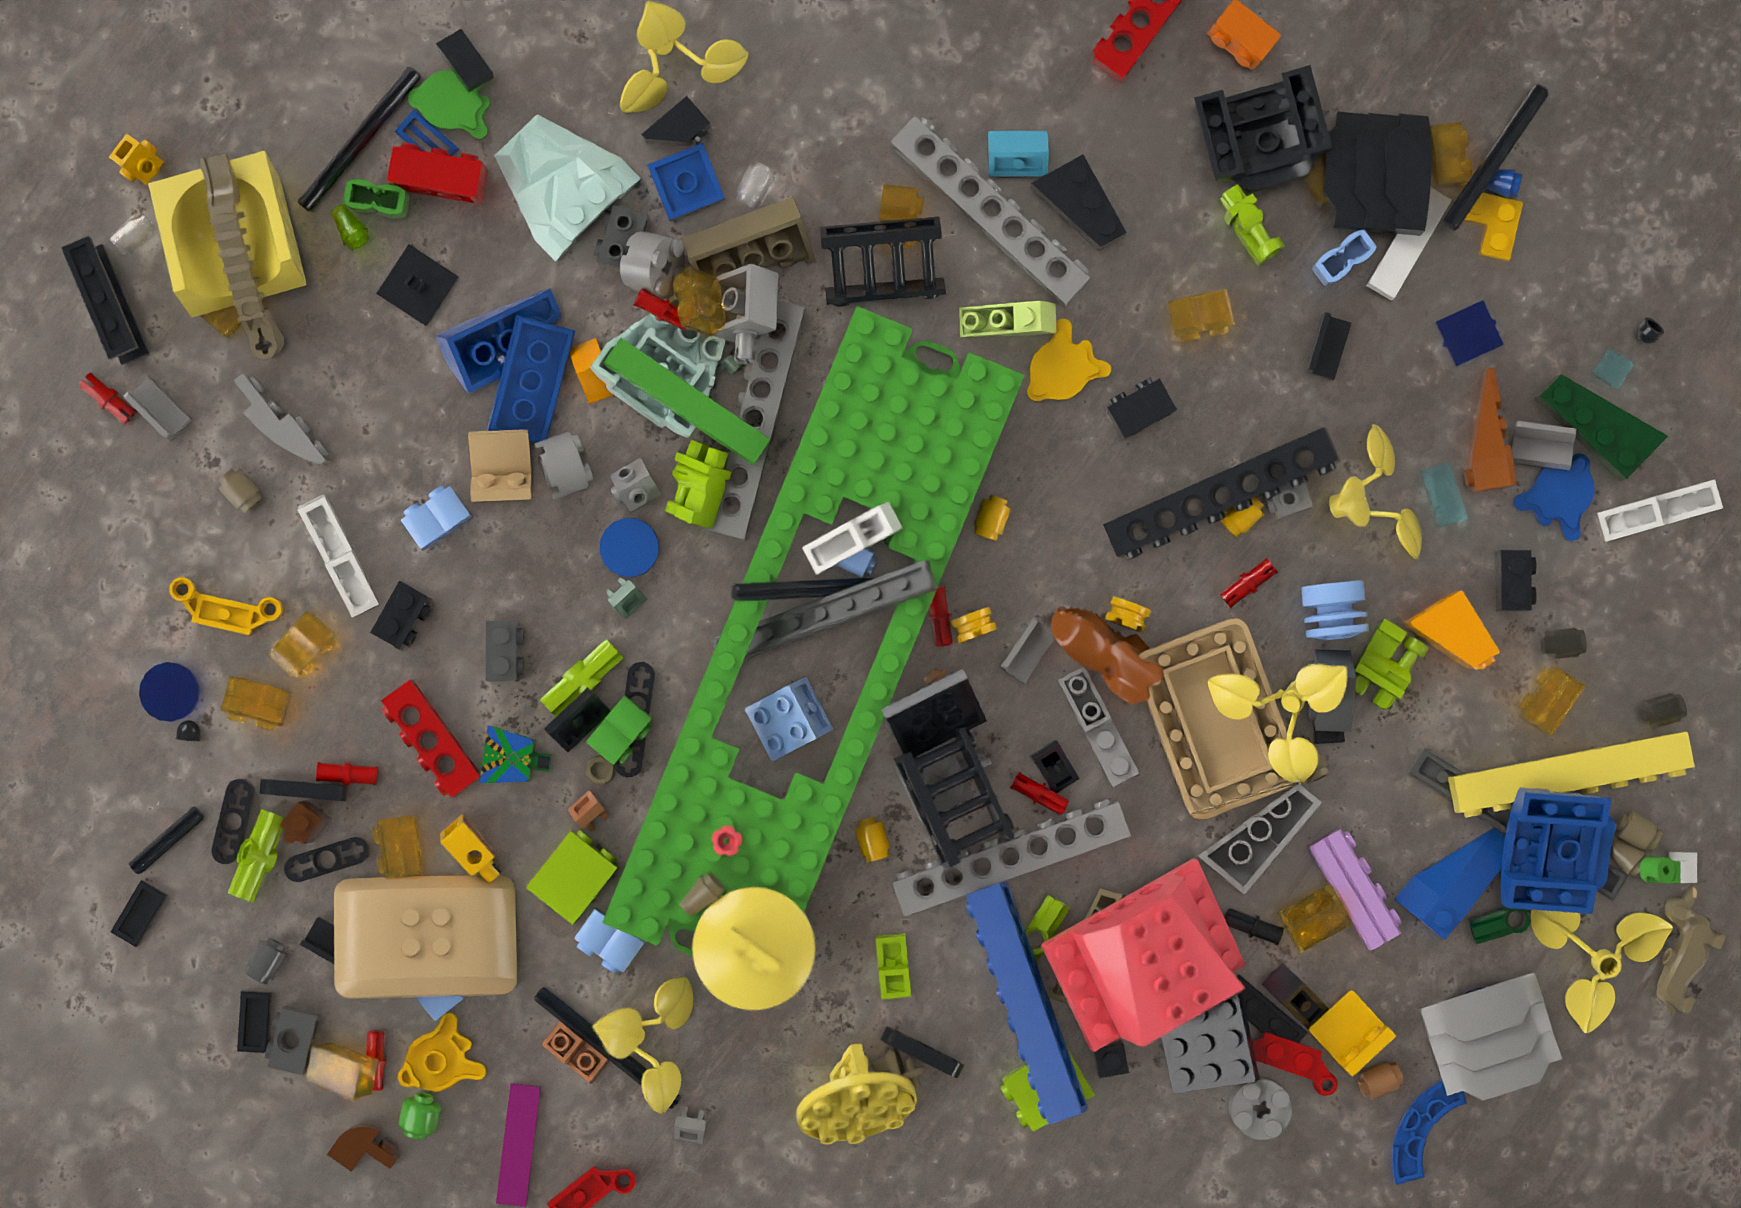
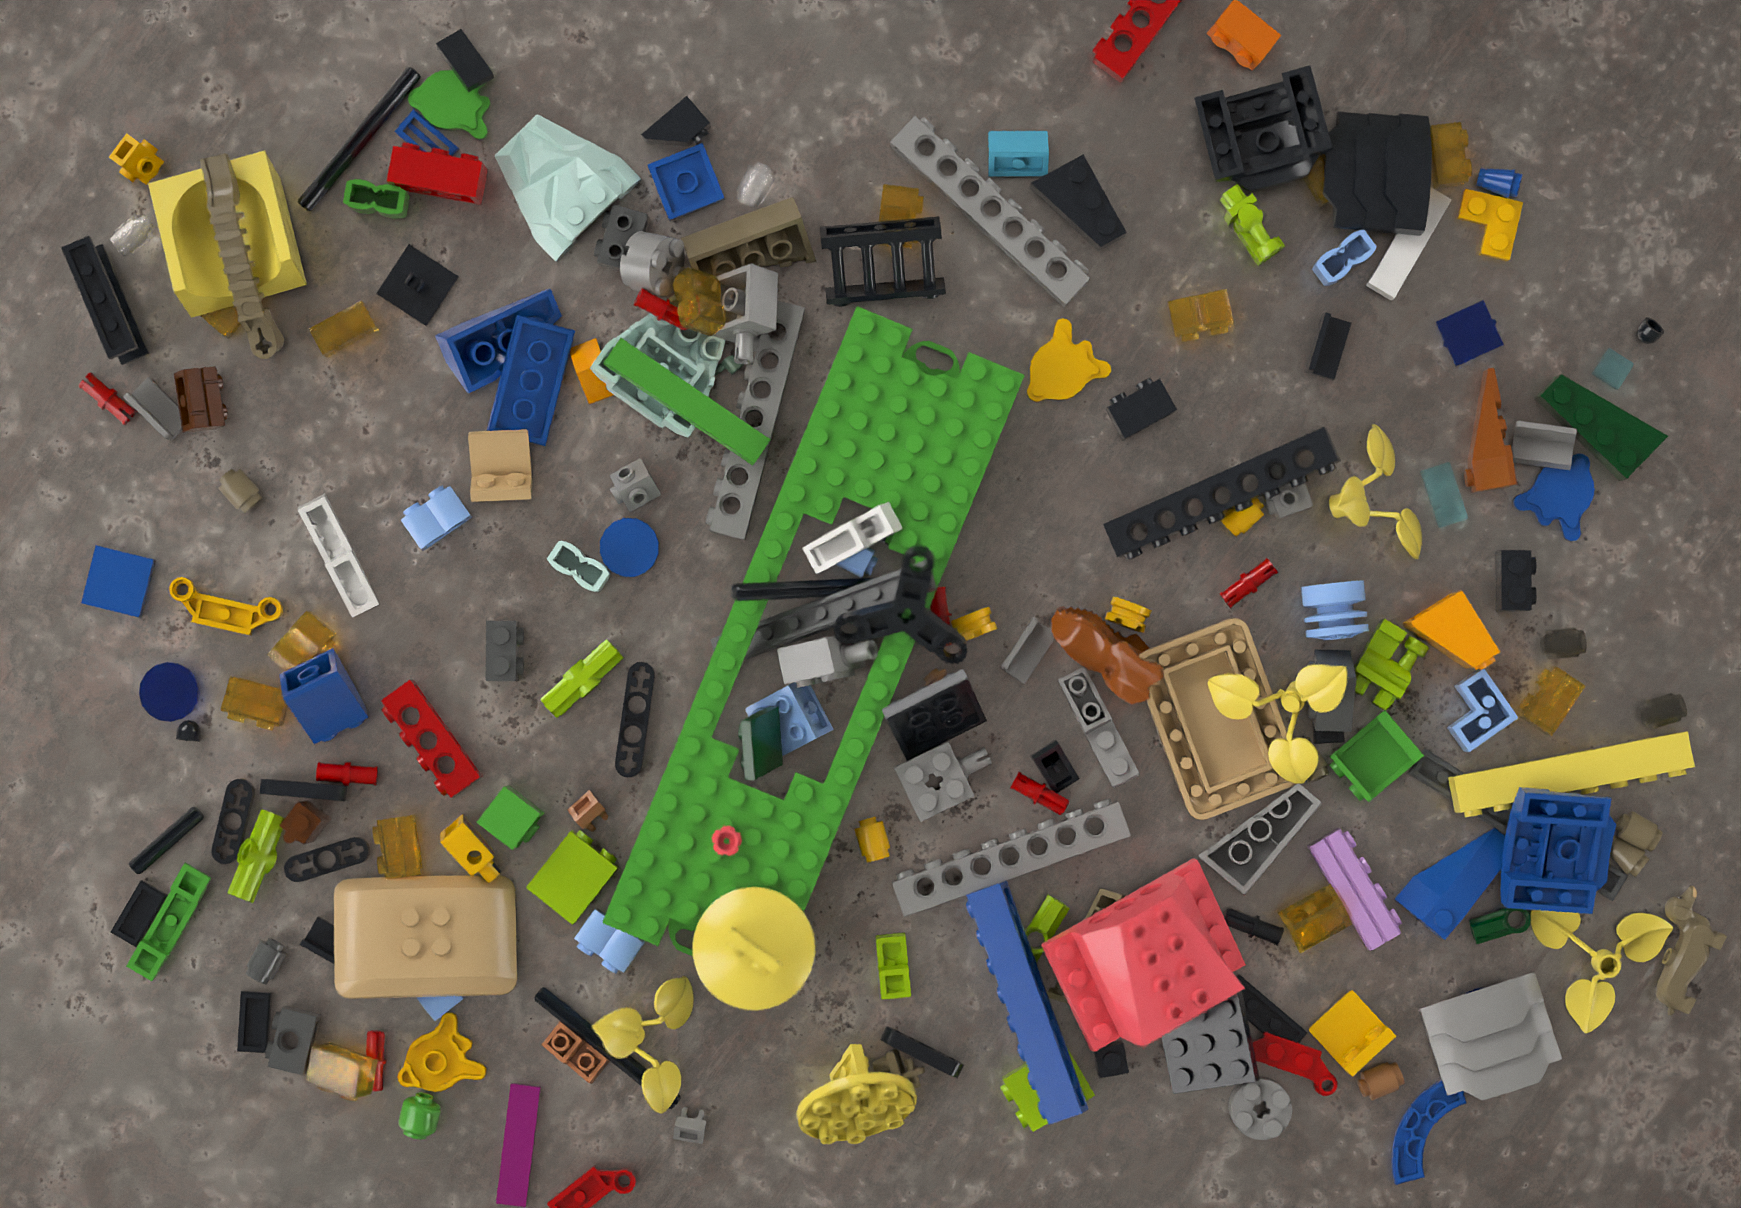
light grey slope [234,373,330,466] -> none
reddish brown brick [327,1124,400,1172] -> none
clear neon green cone [330,204,370,250] -> none
black bracket [370,581,433,650] -> none
torso [480,726,552,783] -> none
light grey brick [534,431,593,500] -> none
black bracket [544,687,611,752] -> none
dark tan tile [585,755,616,785] -> none
bright green brick [586,695,653,765] -> none
sand green tile [607,578,647,619] -> none
light yellow plant [620,1,748,113] -> none
lime hips [665,439,732,529] -> none
dark tan cone [679,872,725,917] -> none
black fence [893,727,1014,868] -> none
yellowish green slope [959,301,1056,338] -> none
yellow brick [974,495,1011,541] -> none
sticker [1190,780,1301,815] -> none
black slope [1262,963,1329,1029] -> none
black axle [1443,83,1549,231] -> none
white slope [1597,479,1723,541] -> none
bright green leg [1639,852,1697,884] -> none
none -> blue tile [81,545,155,618]
none -> bright green slope [126,862,212,981]
none -> reddish brown brick [174,366,228,433]
none -> blue slope [279,648,368,744]
none -> clear yellow brick [309,300,380,358]
none -> bright green piece [476,785,545,850]
none -> light aqua brick [547,541,611,592]
none -> dark green tile [738,706,783,780]
none -> light grey brick [777,632,878,688]
none -> black piece [834,545,968,665]
none -> bright green panel [1329,710,1424,802]
none -> light blue brick [1447,669,1518,752]

